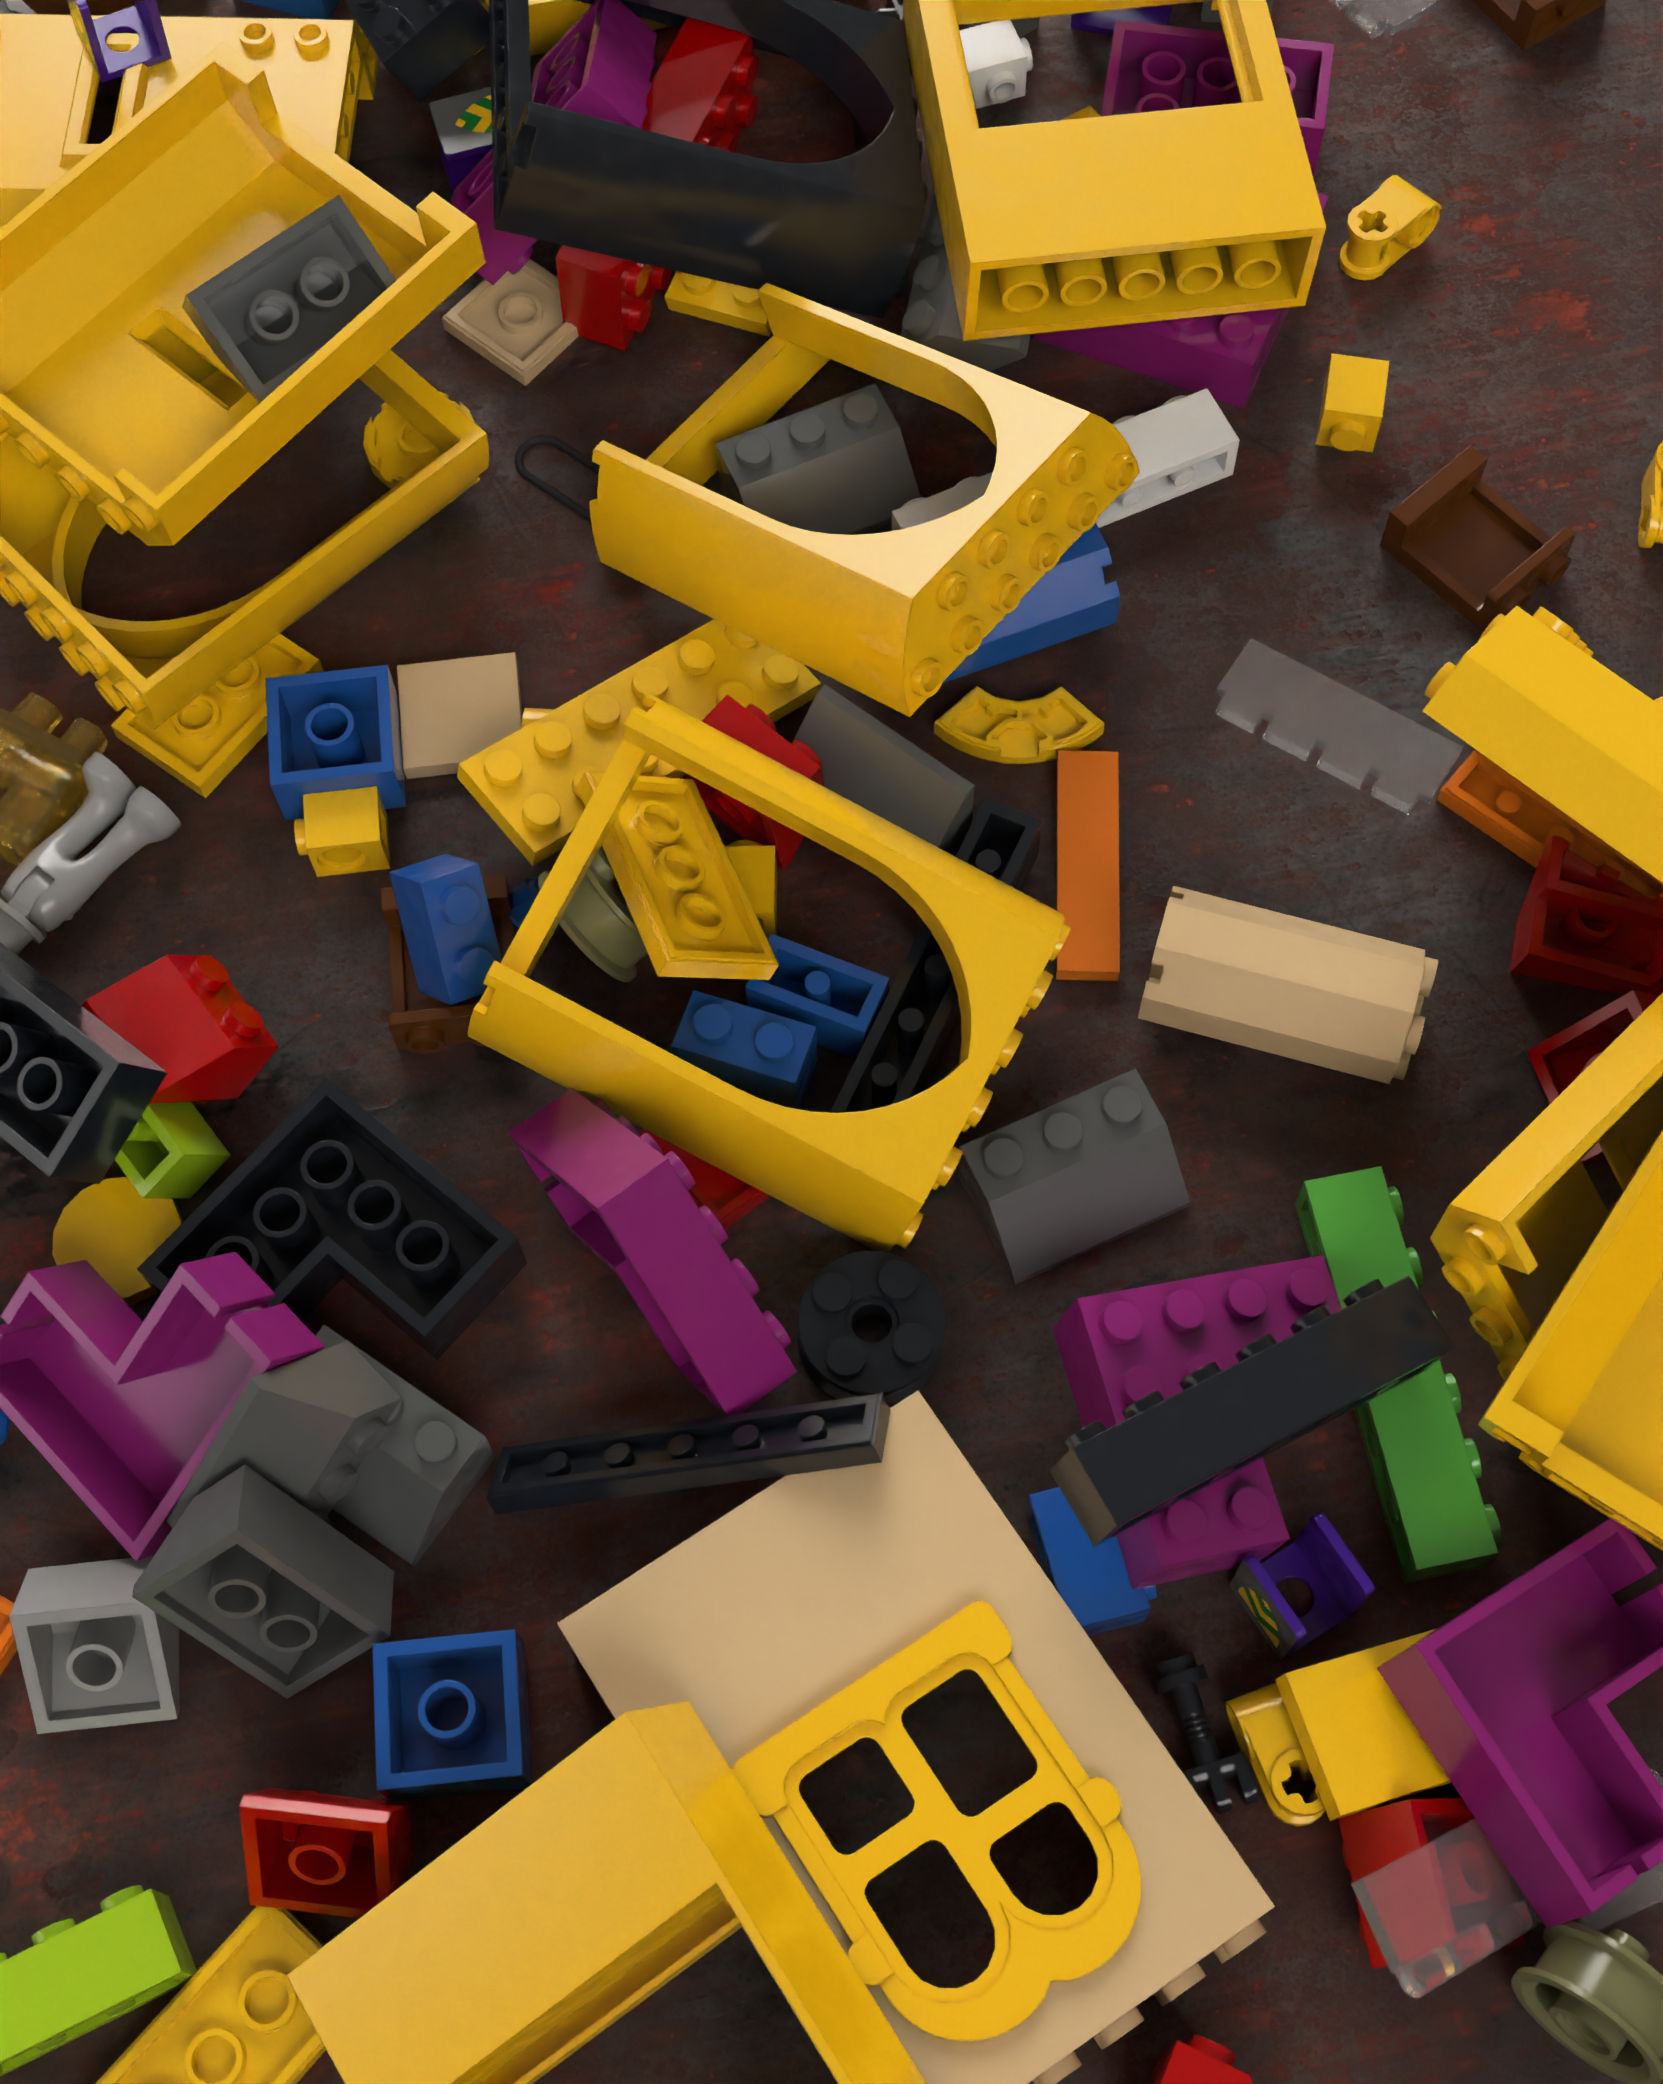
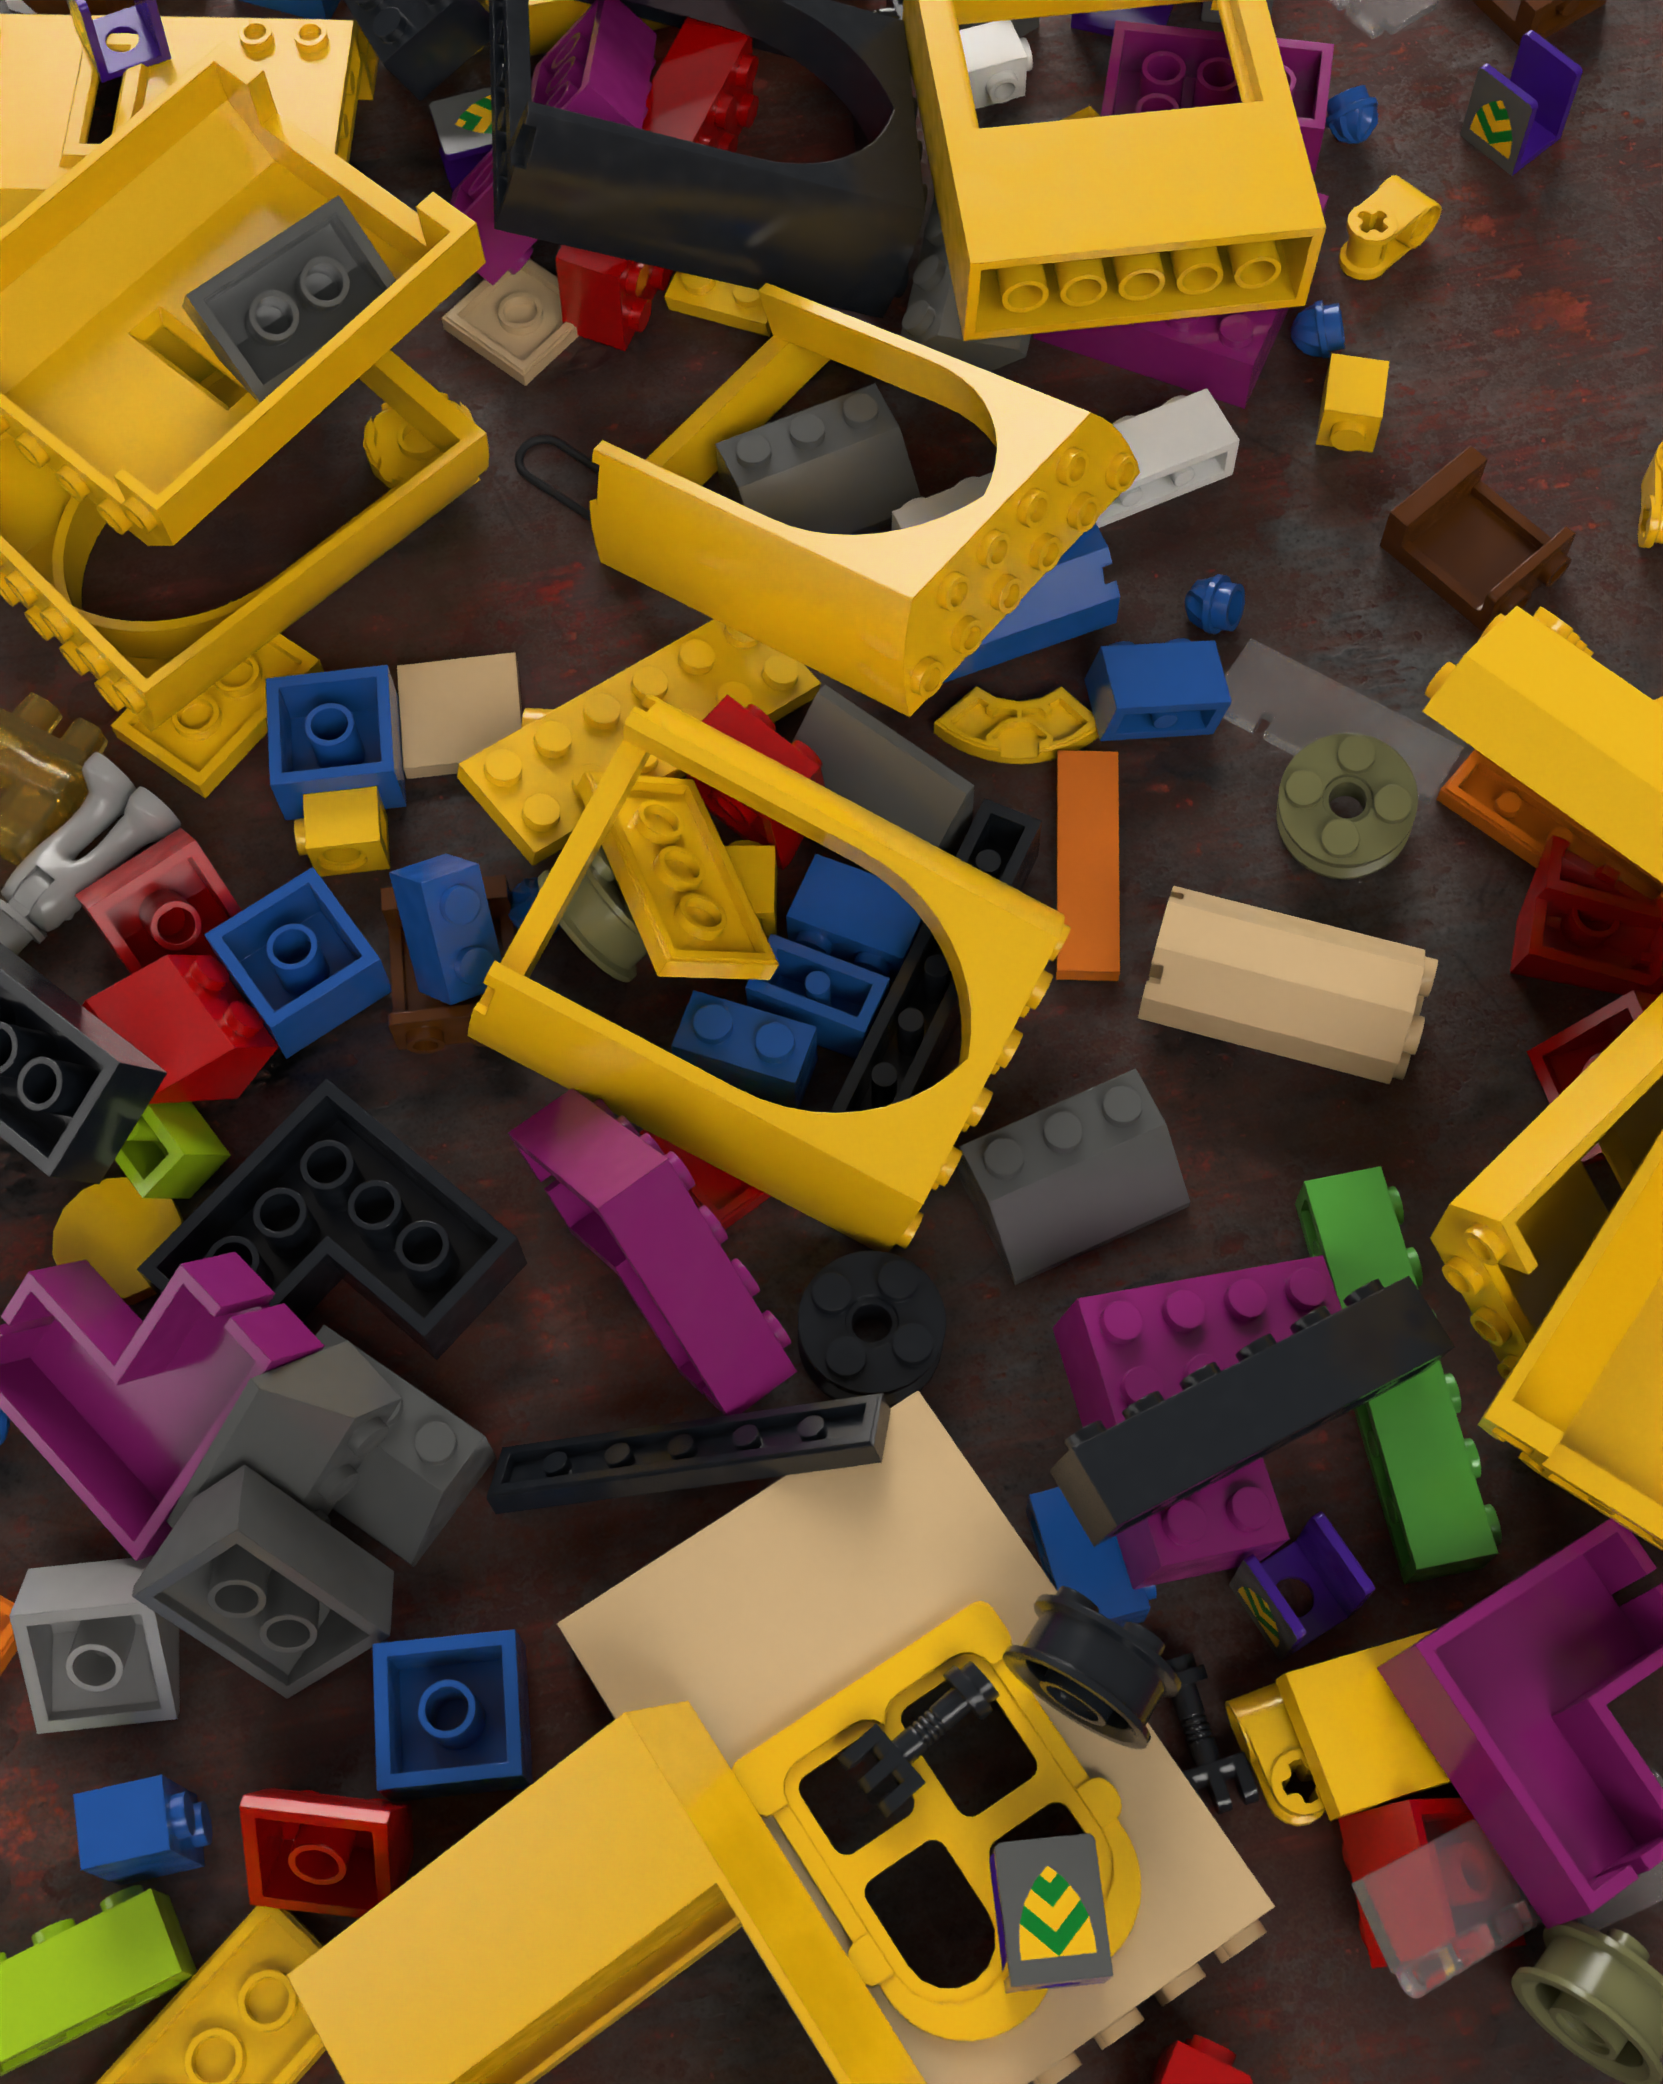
none -> blue brick [73,1775,212,1886]
none -> red slope [75,827,242,975]
none -> blue brick [204,867,392,1059]
none -> blue brick [786,853,923,982]
none -> black hinge [836,1661,1000,1818]
none -> piece [989,1834,1113,1993]
none -> black wheel [1003,1586,1181,1749]
none -> blue brick [1084,638,1232,741]
none -> blue plate [1185,574,1245,634]
none -> olive wheel [1276,733,1418,880]
none -> blue plate [1290,300,1346,359]
none -> blue plate [1325,85,1378,144]
none -> piece [1460,30,1583,176]

